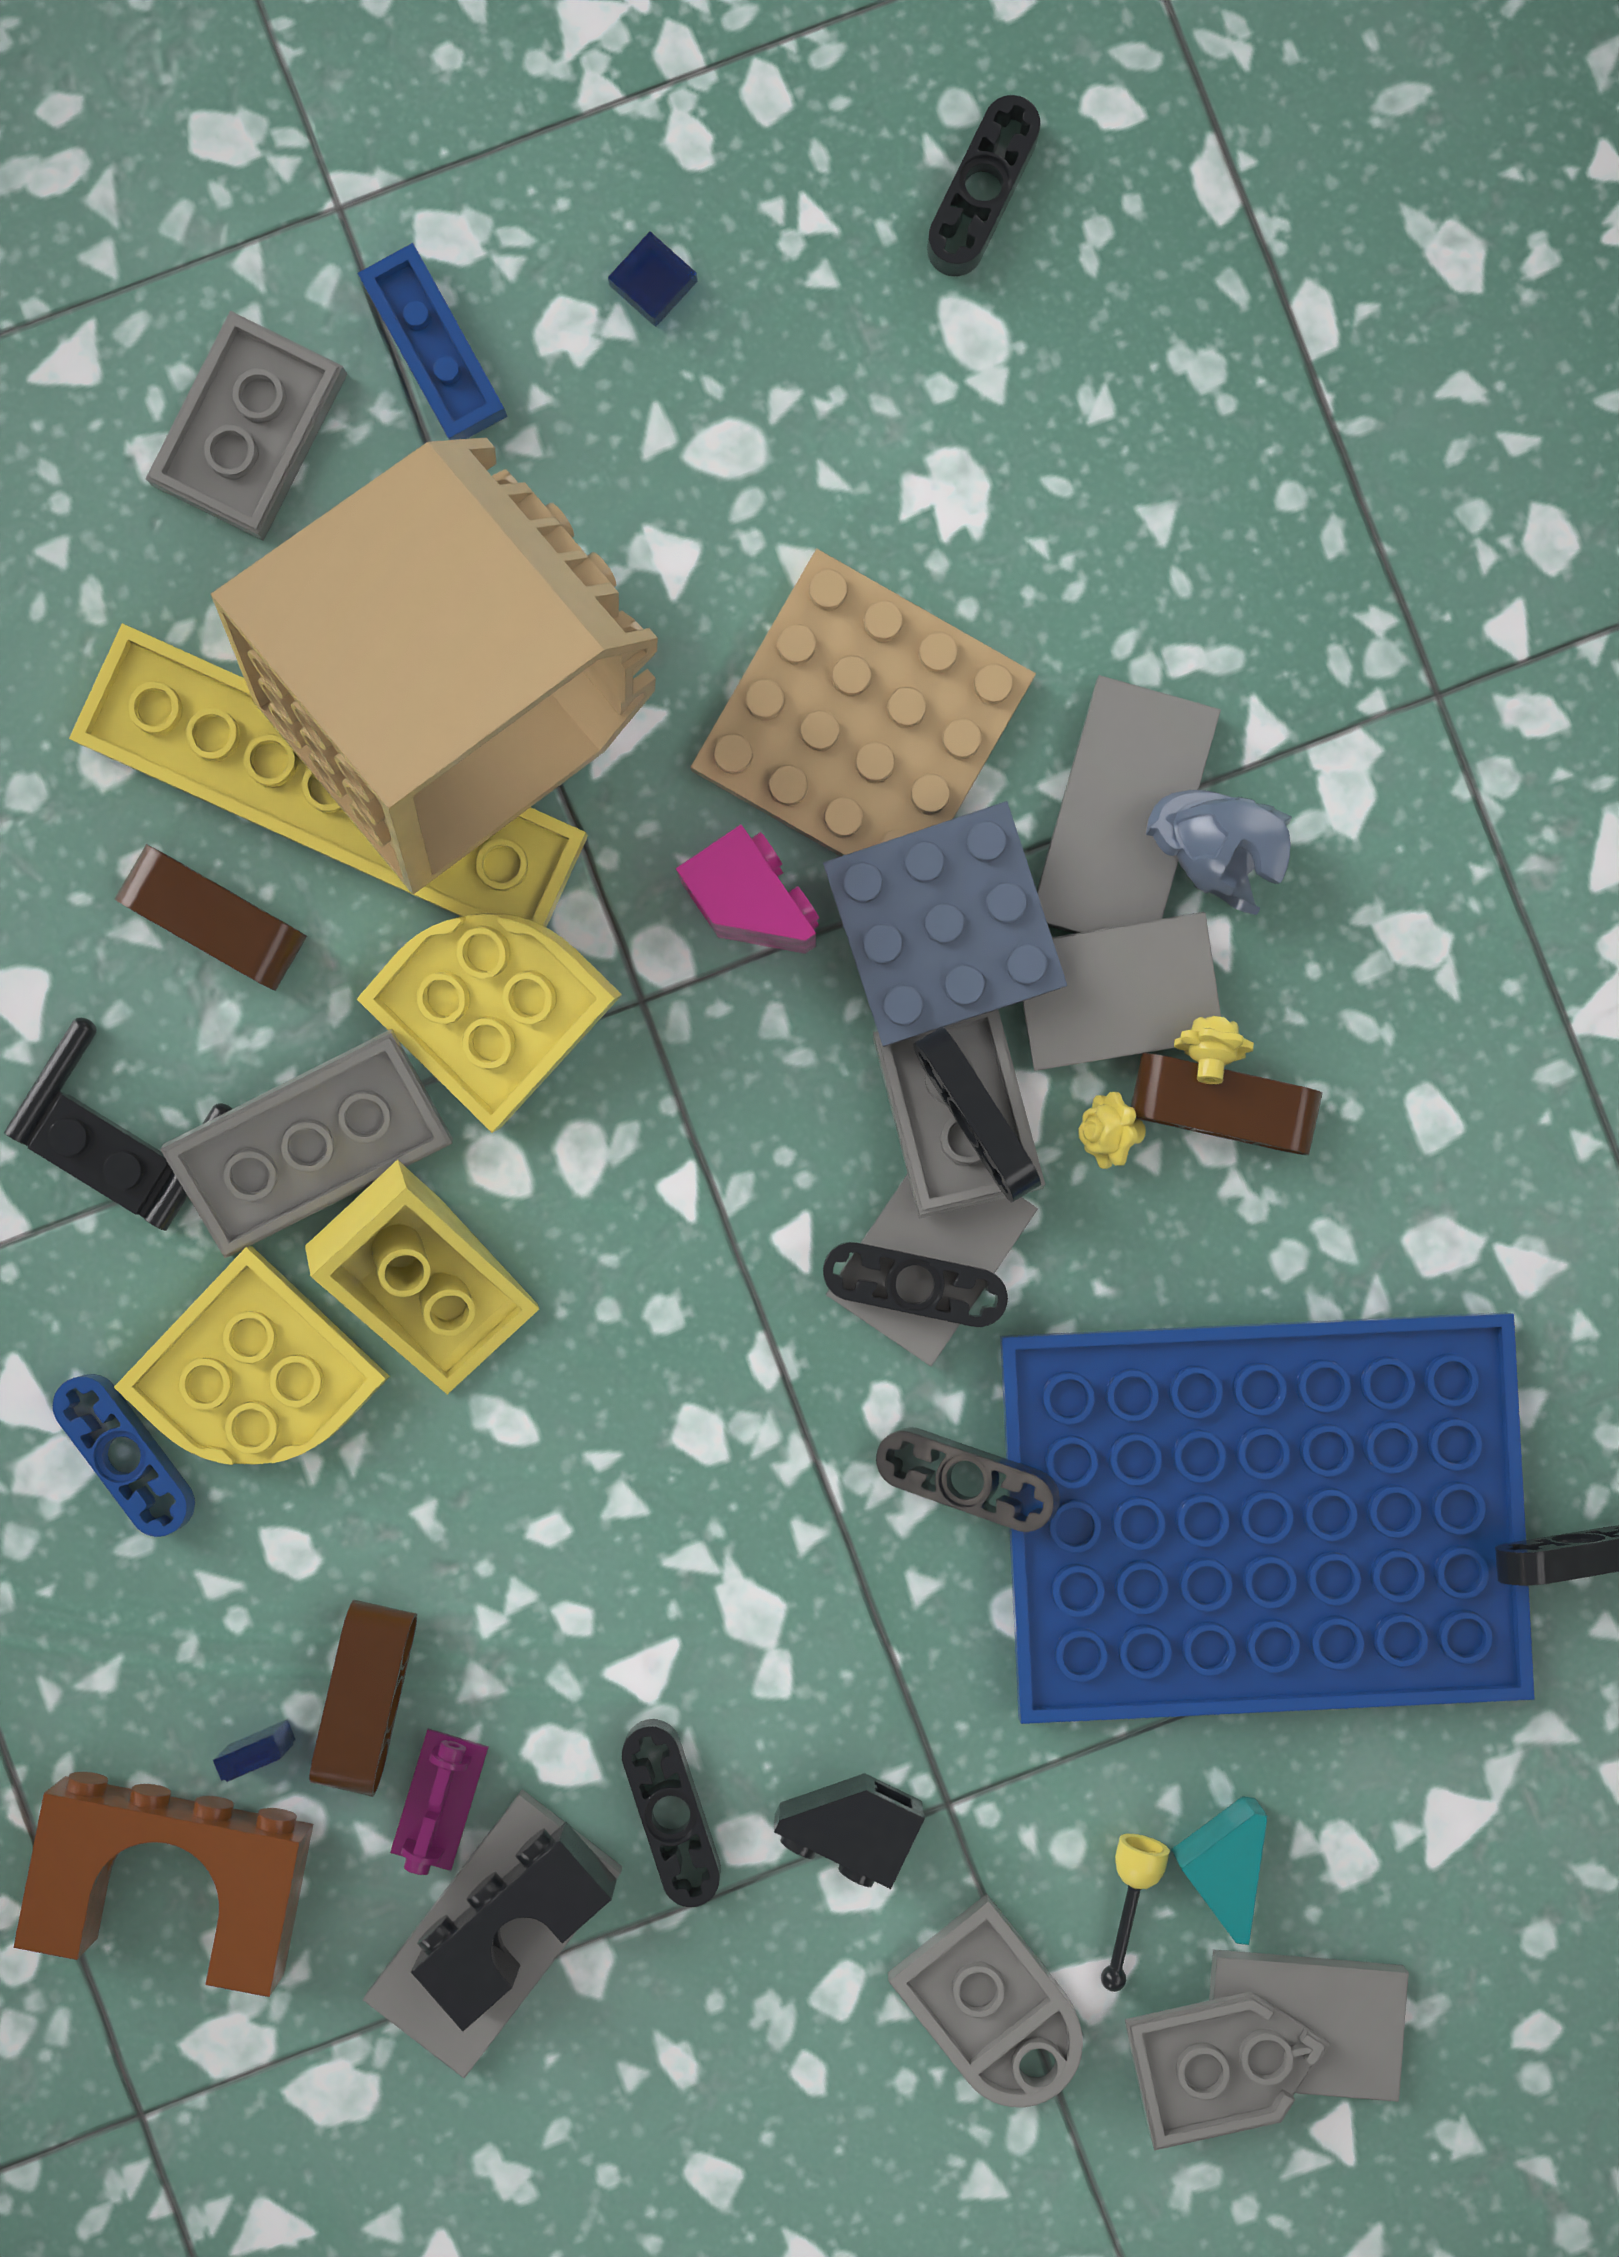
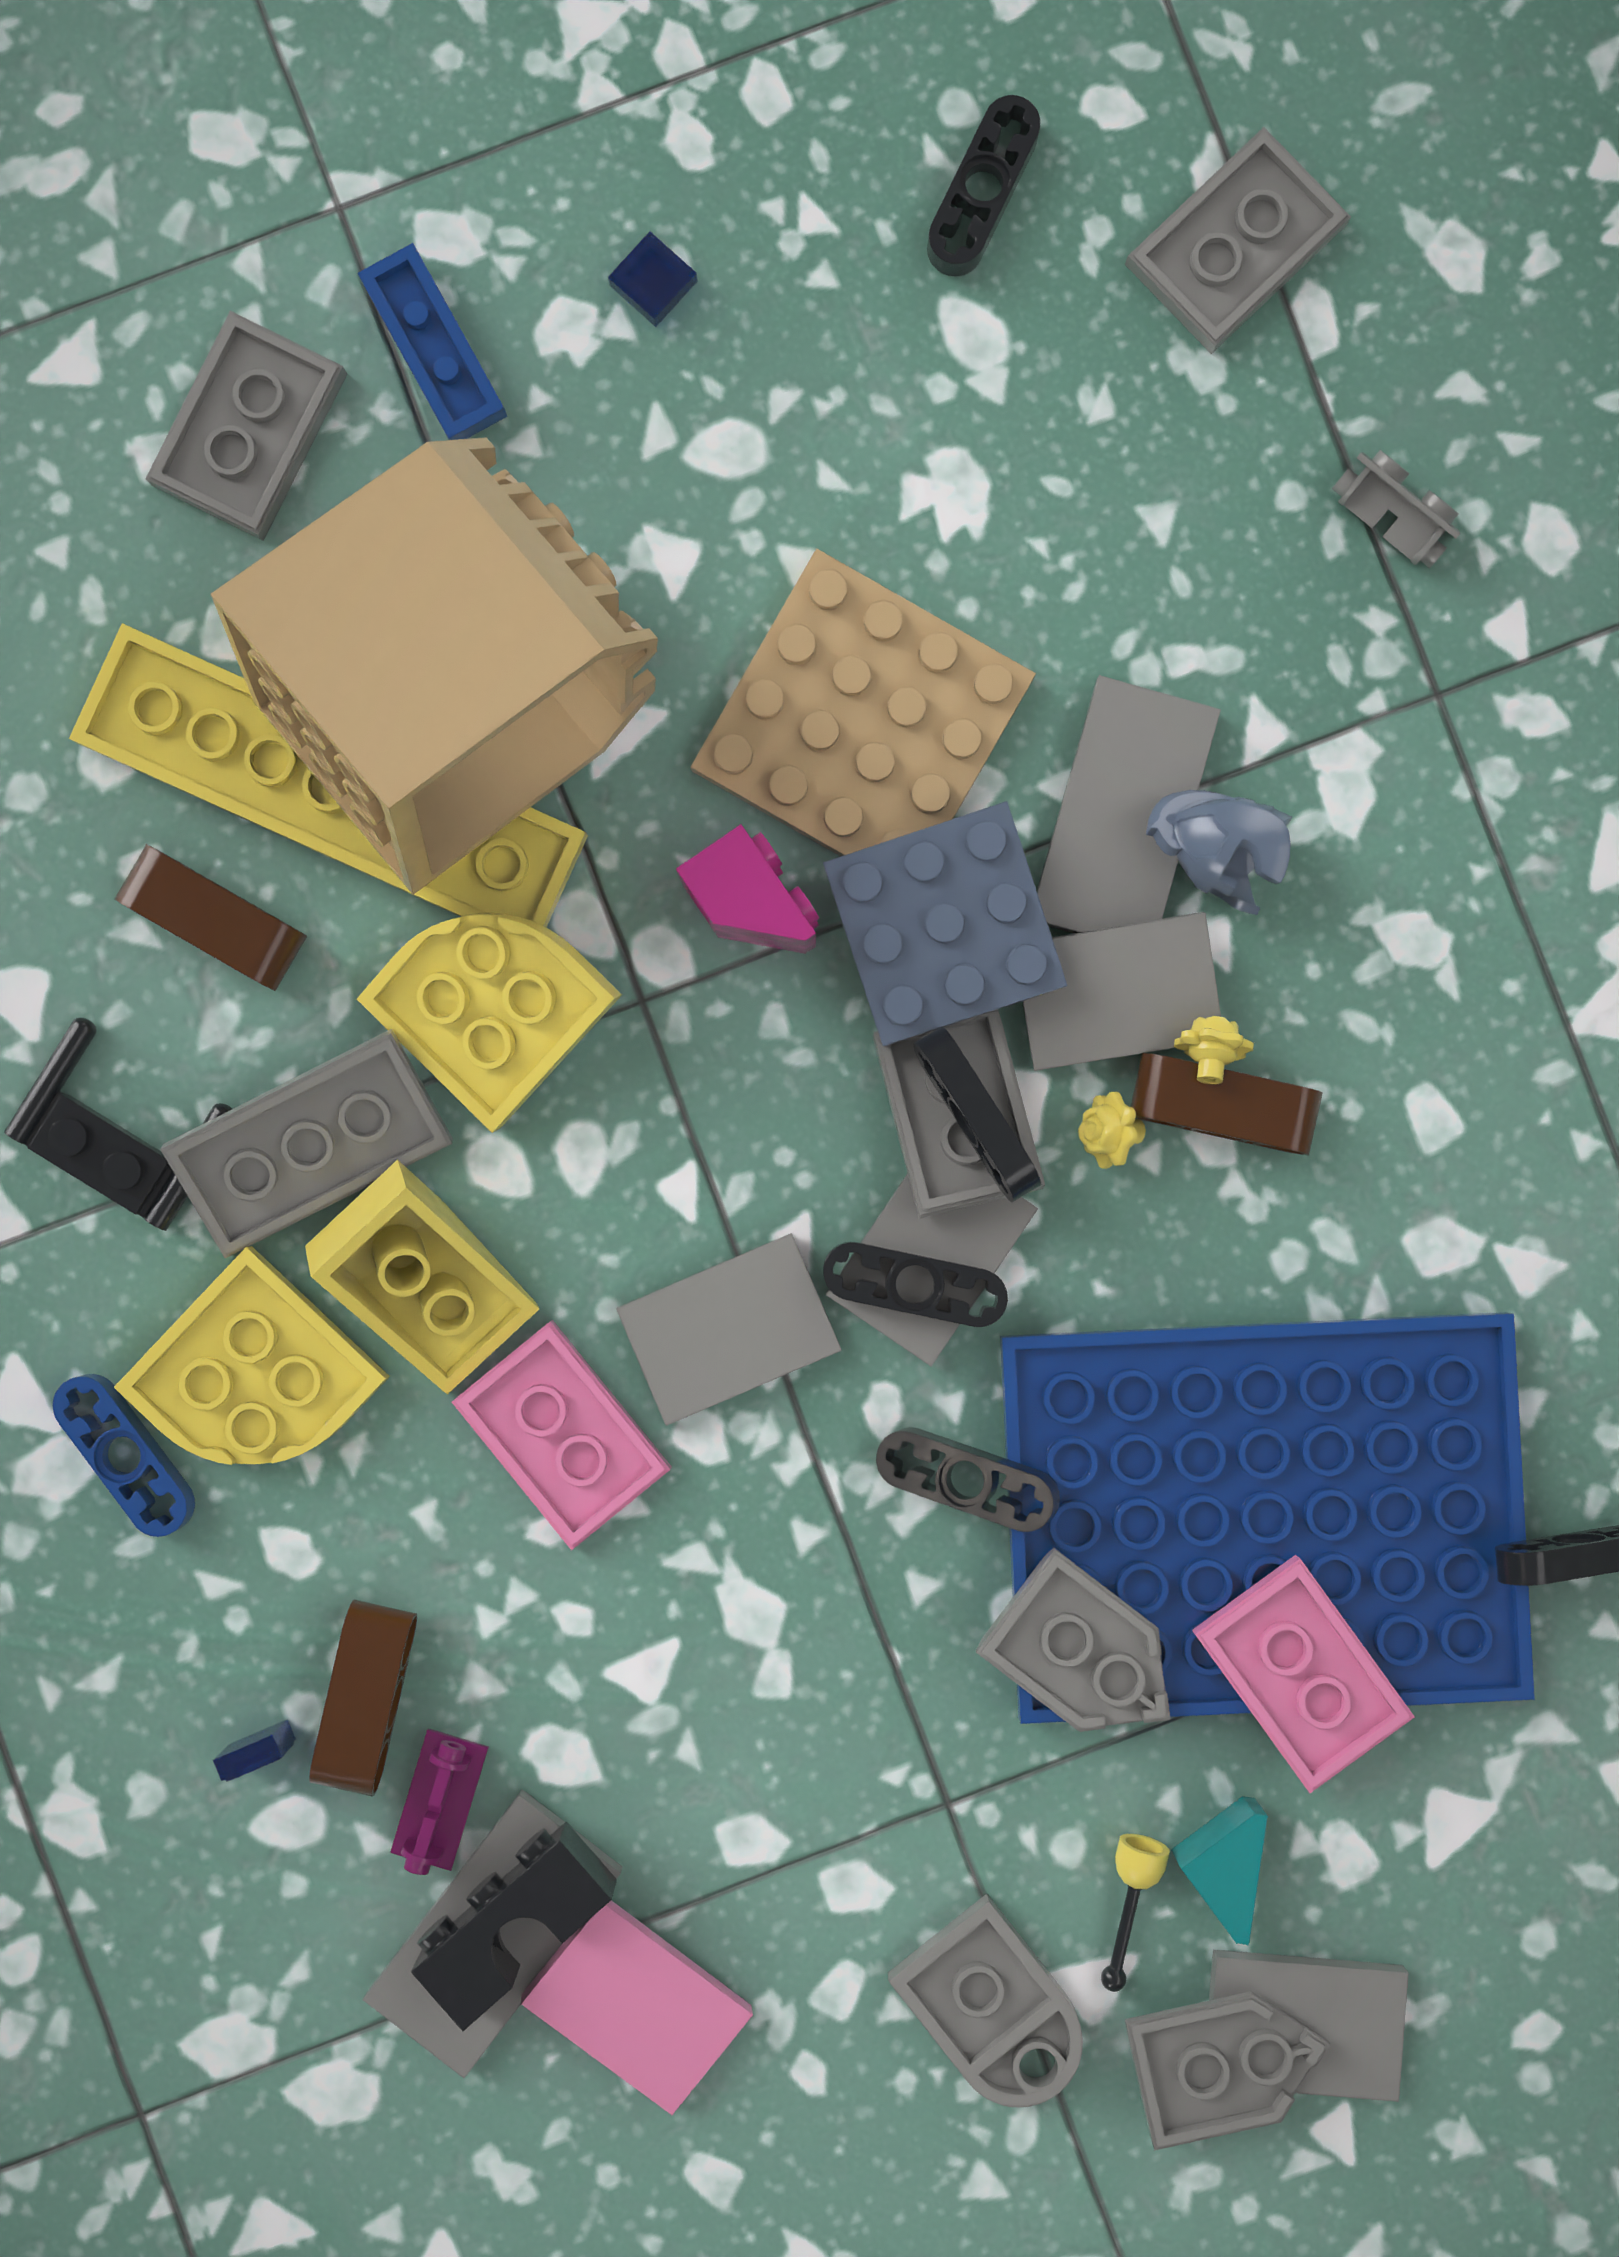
dark orange arch [13,1772,314,1997] -> none
black beam [622,1719,721,1907] -> none
black slope [774,1773,925,1889] -> none
none -> bright pink tile [452,1320,672,1550]
none -> bright pink tile [521,1900,753,2115]
none -> light grey tile [616,1233,842,1426]
none -> light grey tile [976,1548,1171,1732]
none -> light grey tile [1125,127,1351,354]
none -> bright pink tile [1192,1555,1415,1793]
none -> light grey hinge [1332,450,1460,568]

